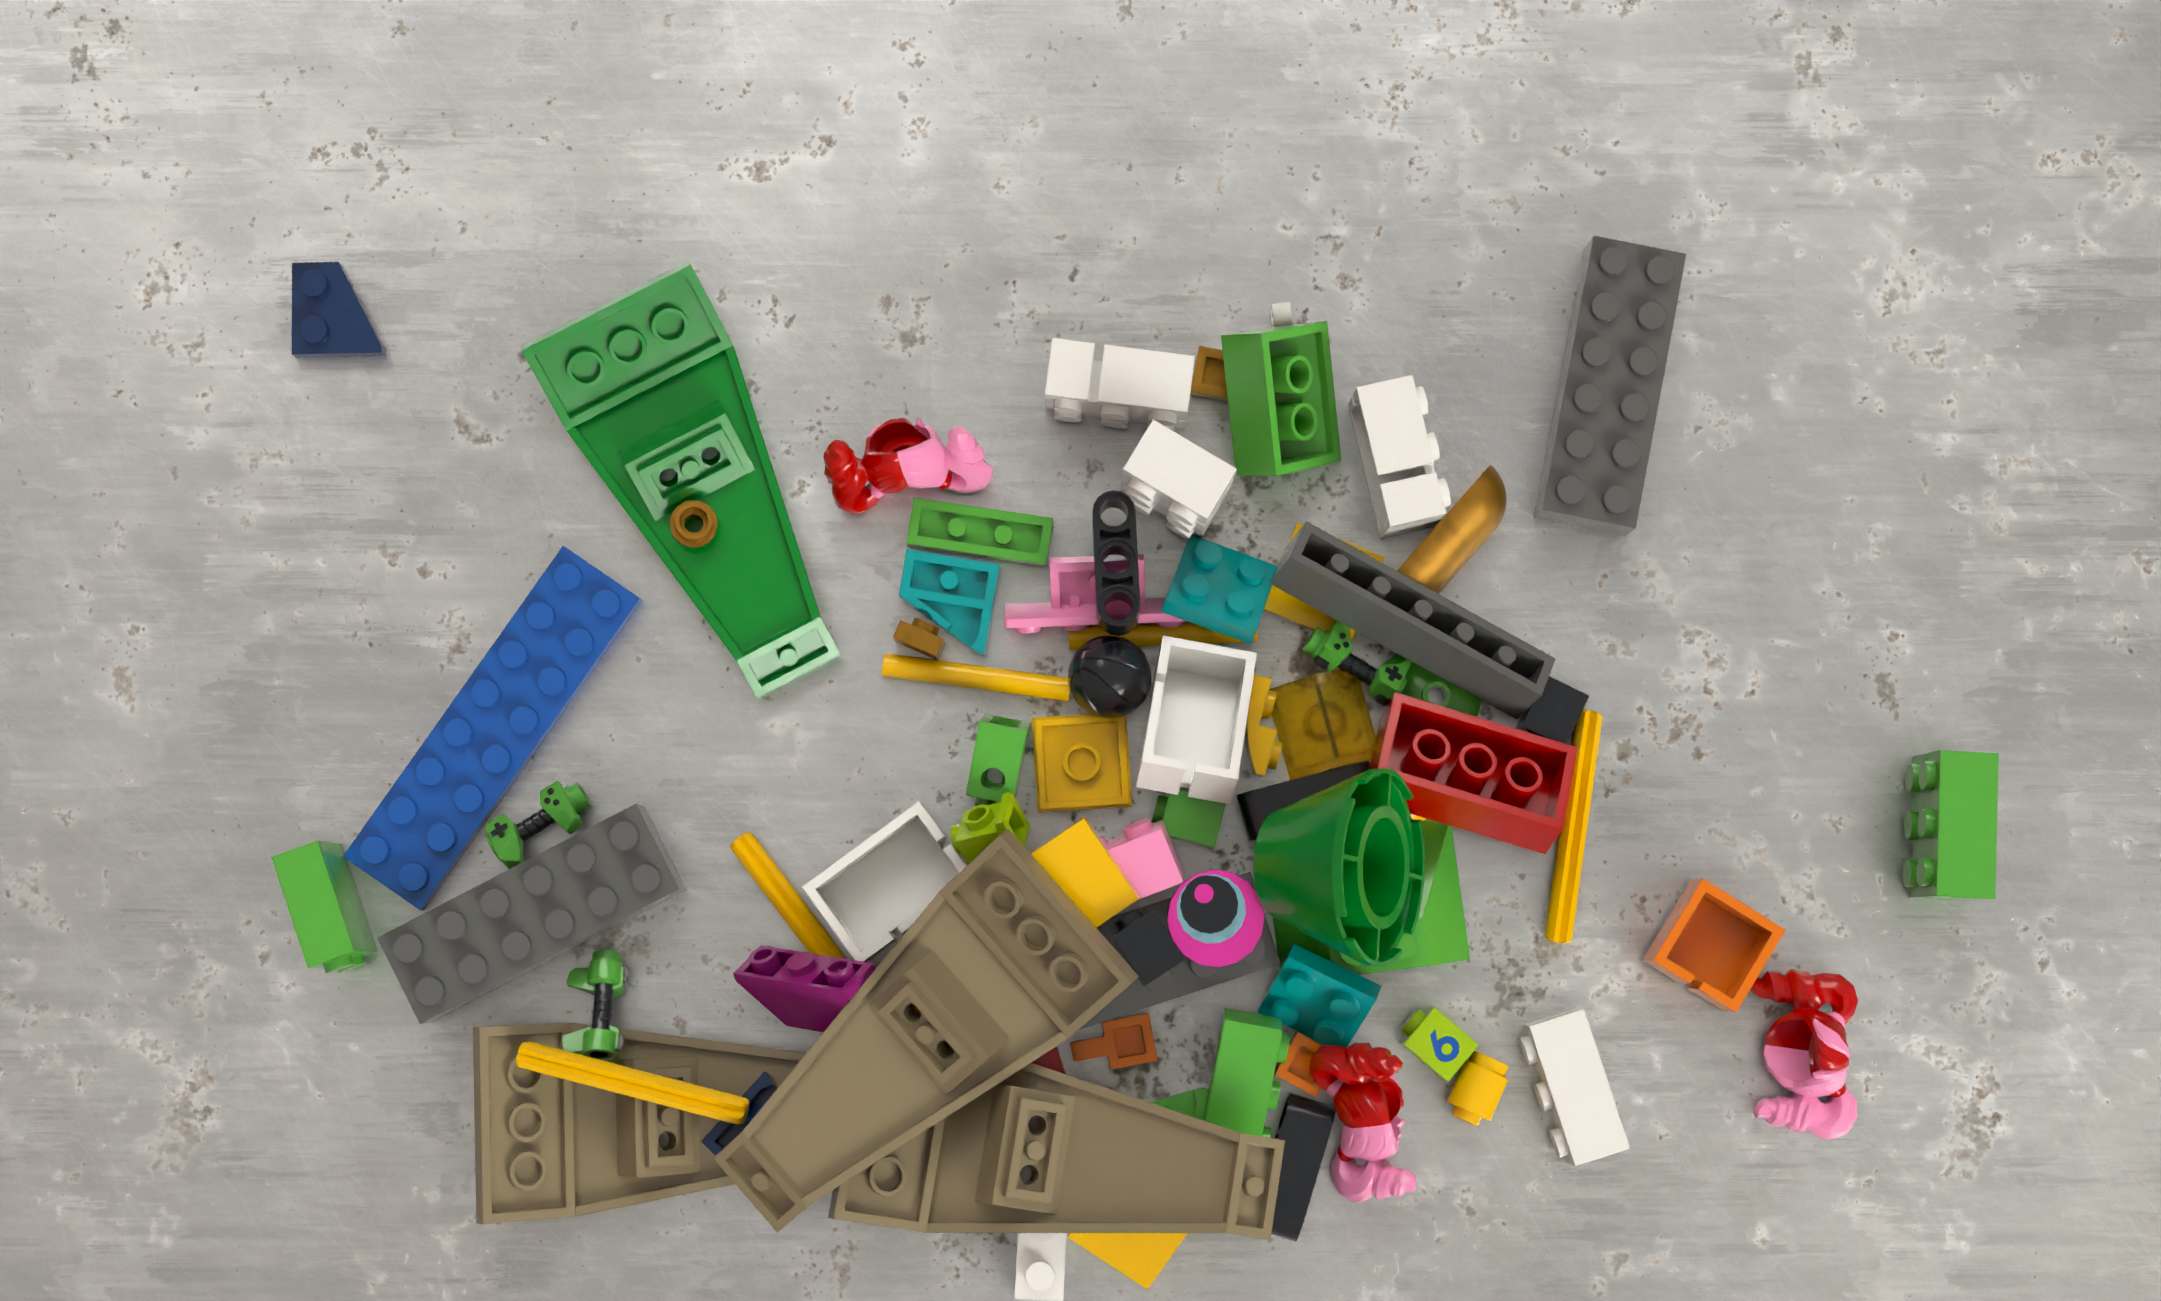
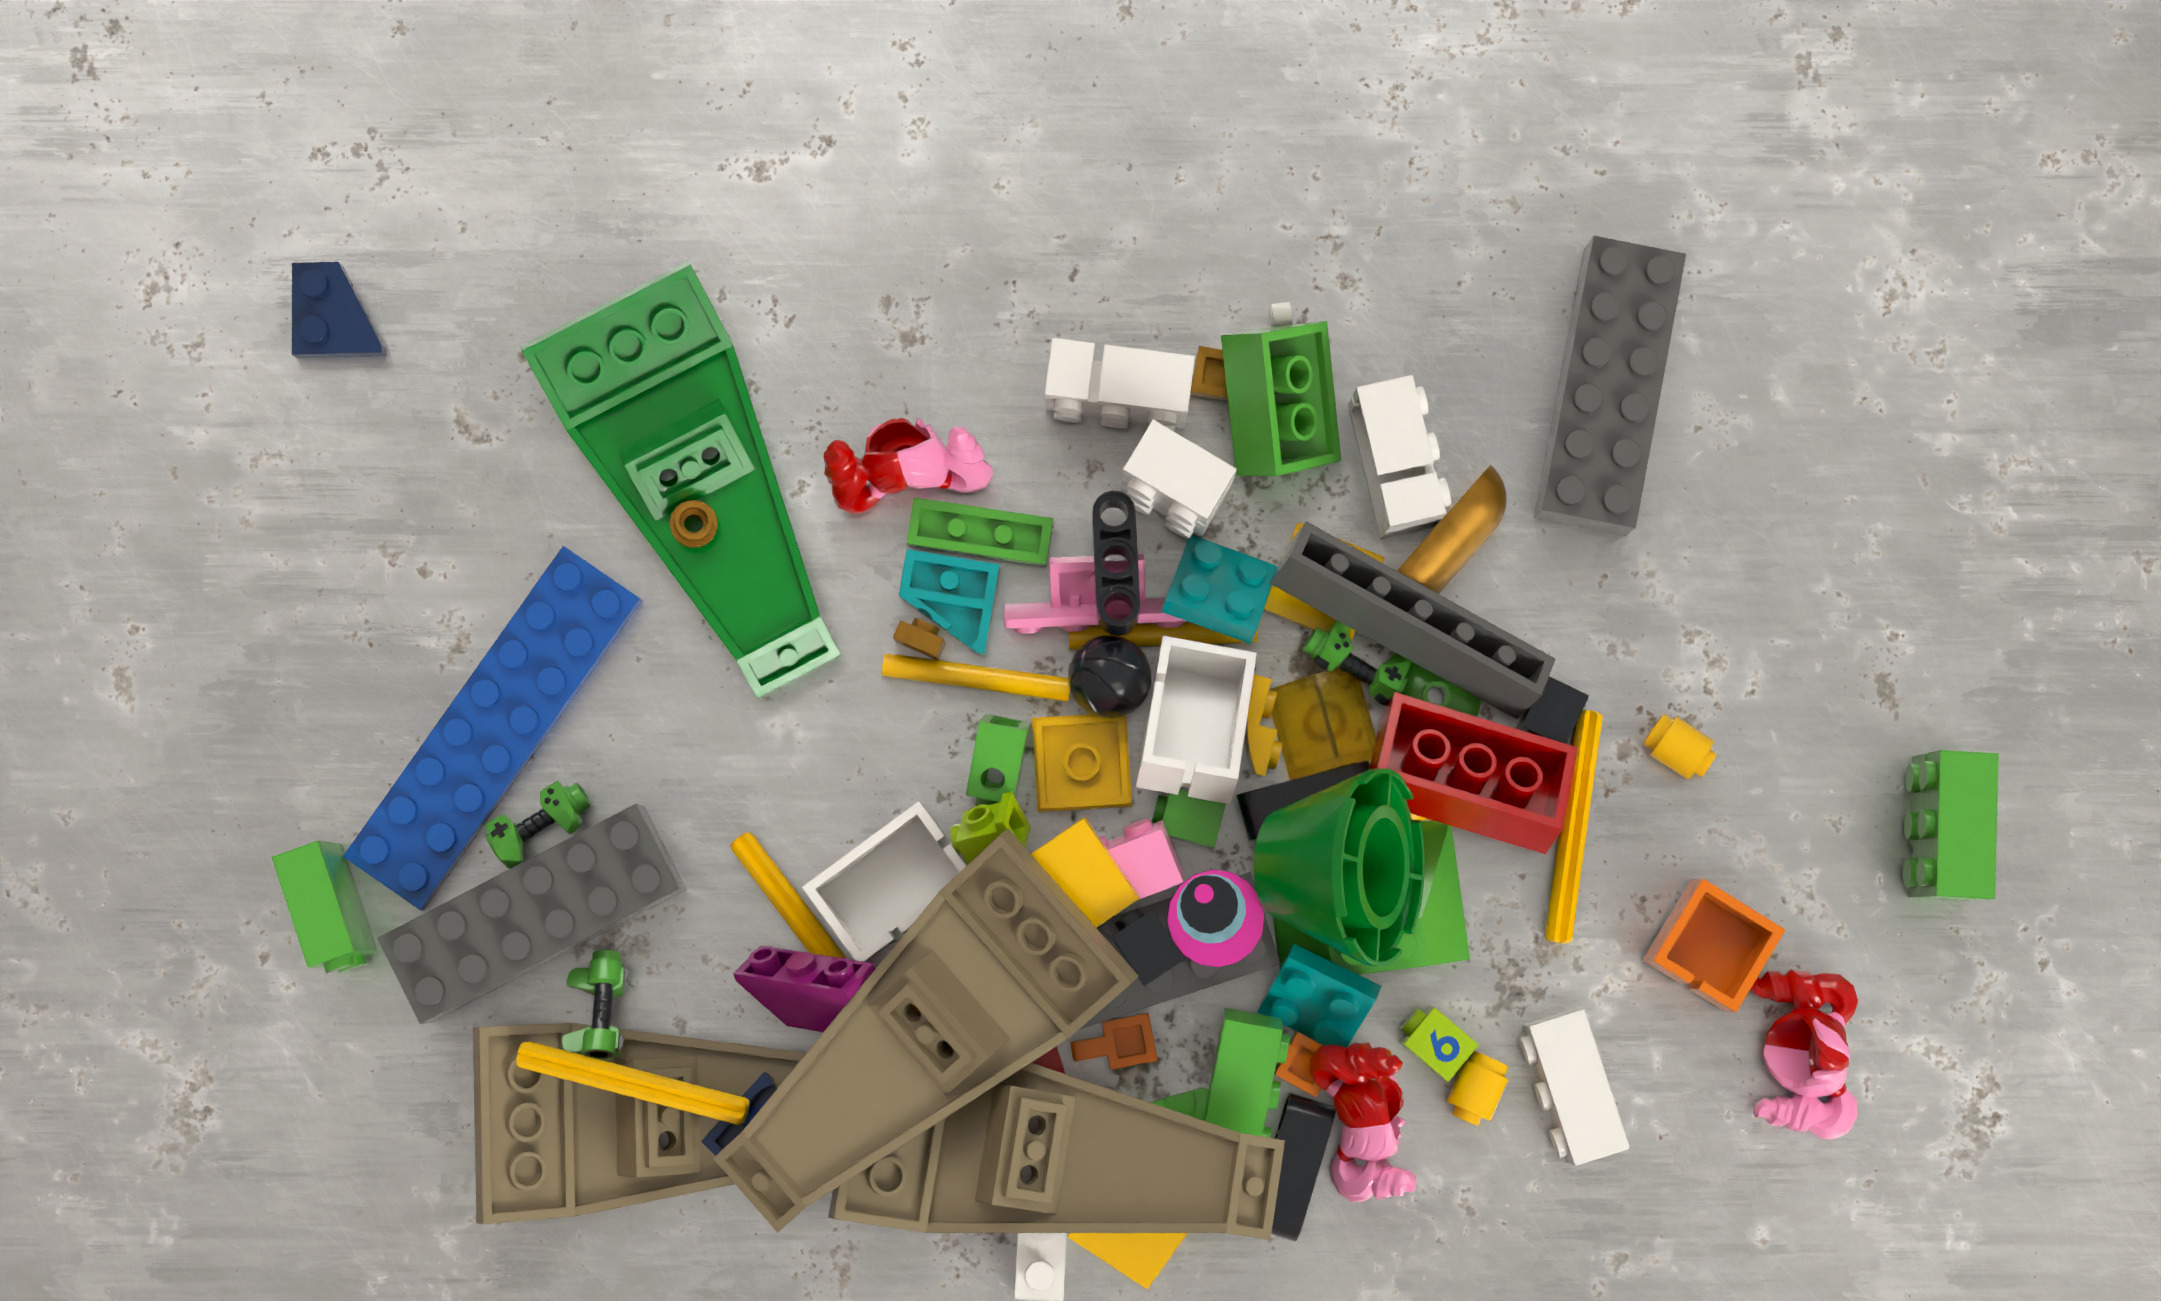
none -> yellow brick [1642,713,1717,780]

